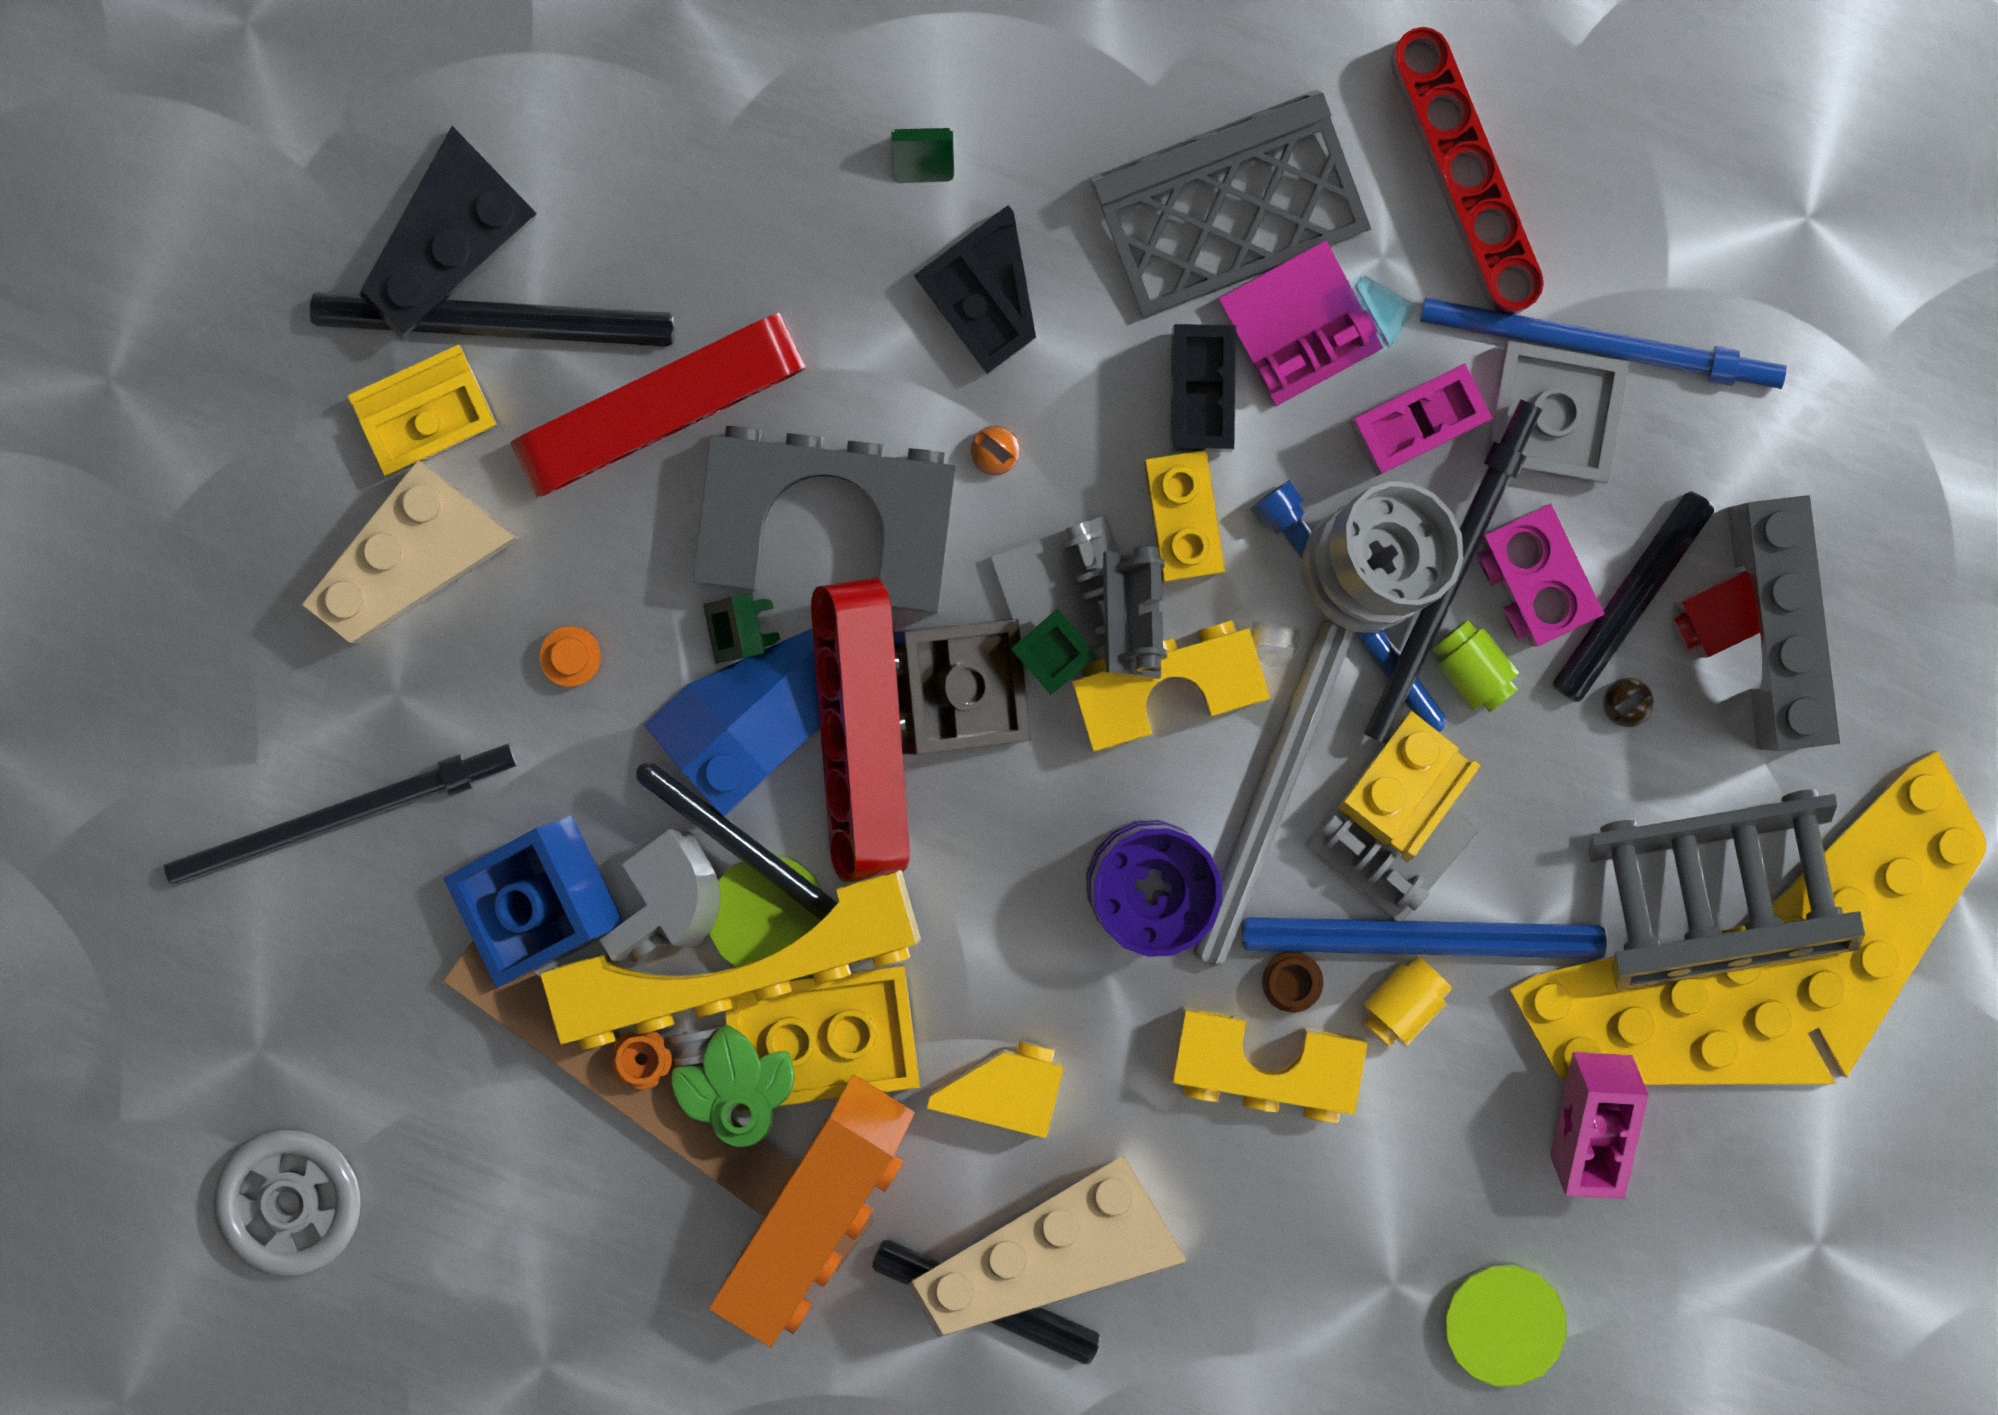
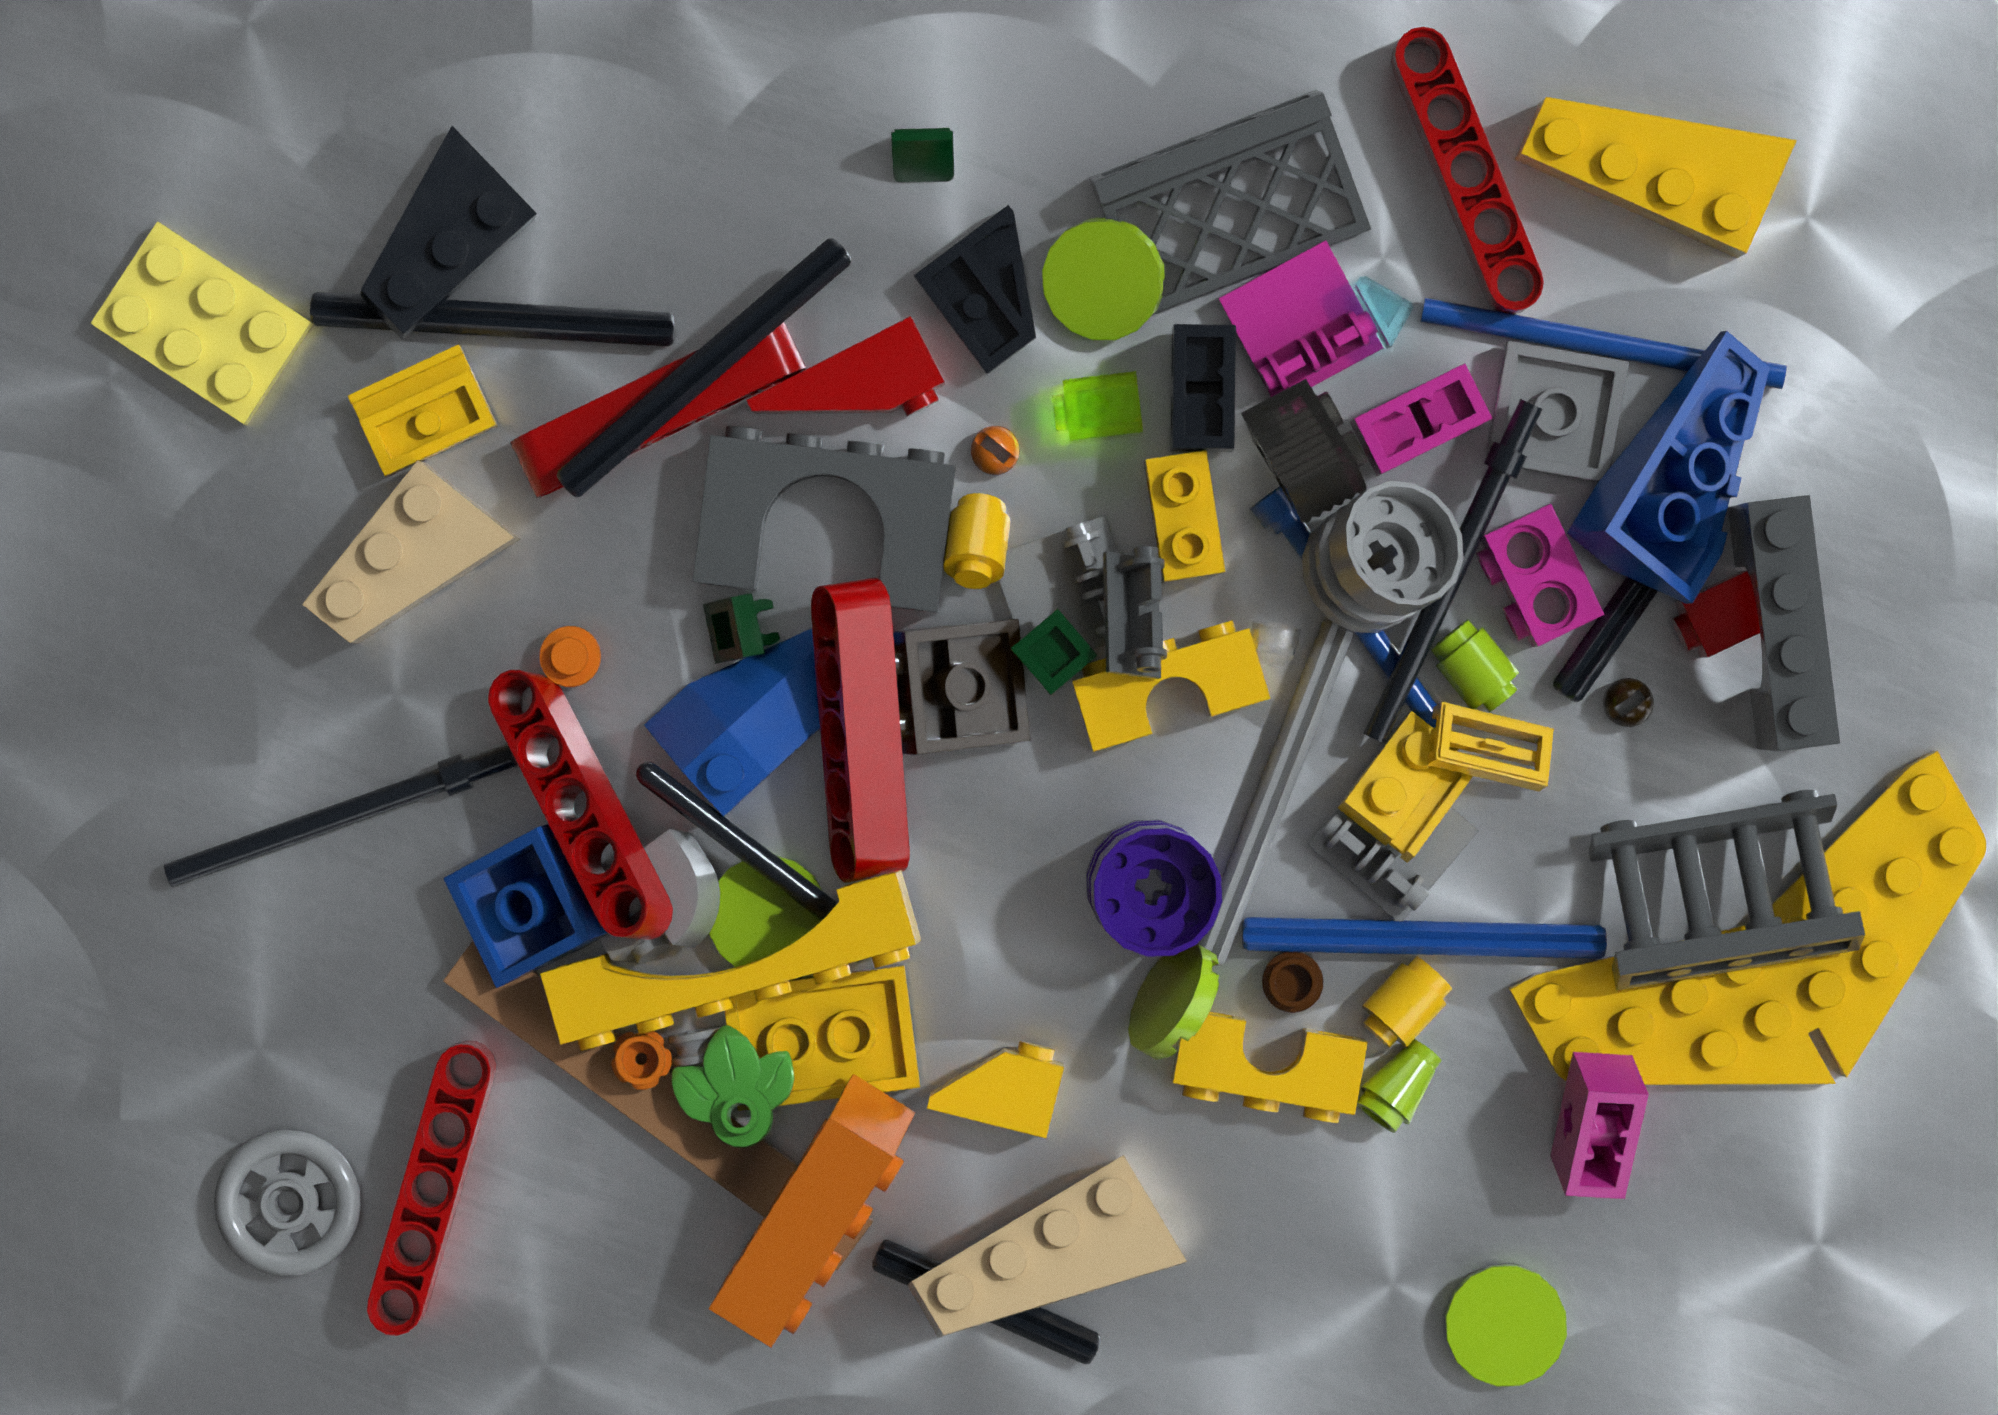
none -> light yellow plate [90,221,313,425]
none -> red beam [367,1040,497,1336]
none -> red beam [488,670,673,940]
none -> black axle [556,238,852,497]
none -> red slope [746,316,945,417]
none -> yellow brick [943,493,1011,589]
none -> lime tile [1042,218,1165,340]
none -> clear neon green brick [1051,371,1143,444]
none -> lime tile [1128,944,1219,1060]
none -> clear smoke brick [1240,378,1368,523]
none -> lime cone [1357,1039,1442,1133]
none -> yellow tile [1427,702,1554,792]
none -> yellow wedge [1514,97,1797,258]
none -> blue wedge [1567,331,1770,604]

